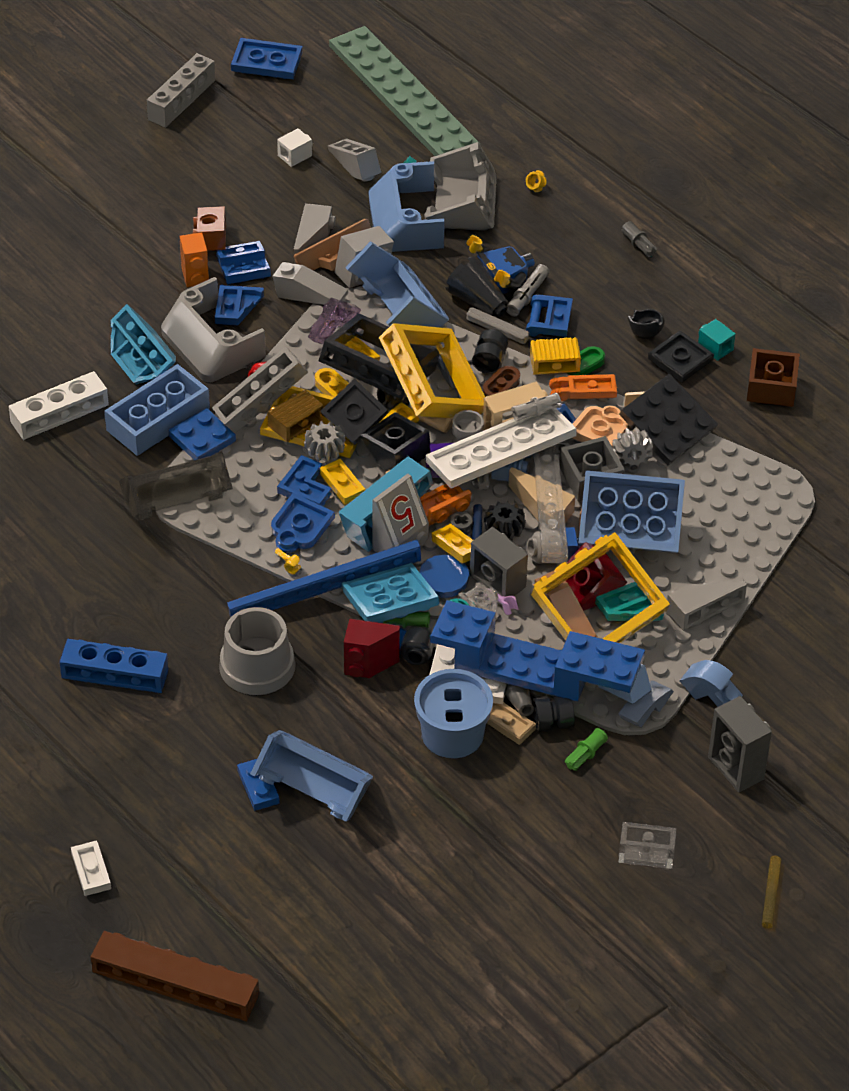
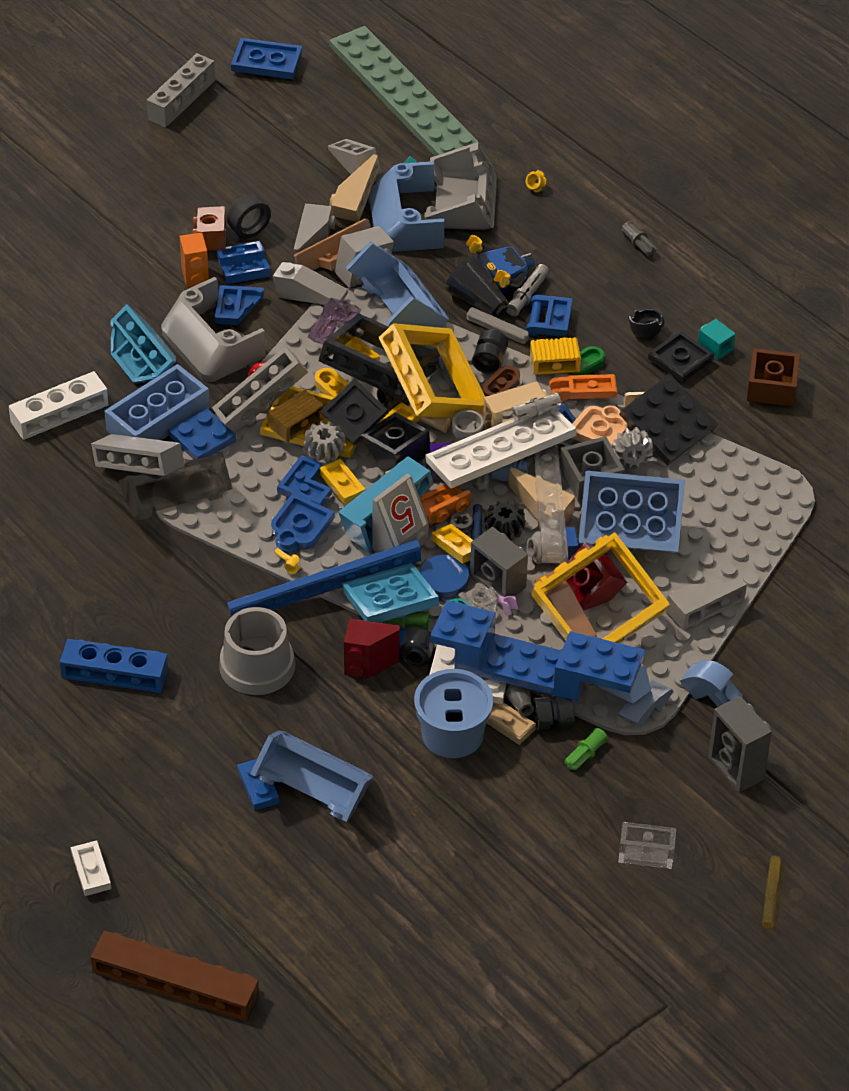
white brick [277,129,313,167] -> none
teal wing [595,582,664,621] -> none
none -> light grey brick [91,434,185,476]
none -> black tyre [227,194,271,238]
none -> tan slope [329,154,380,222]

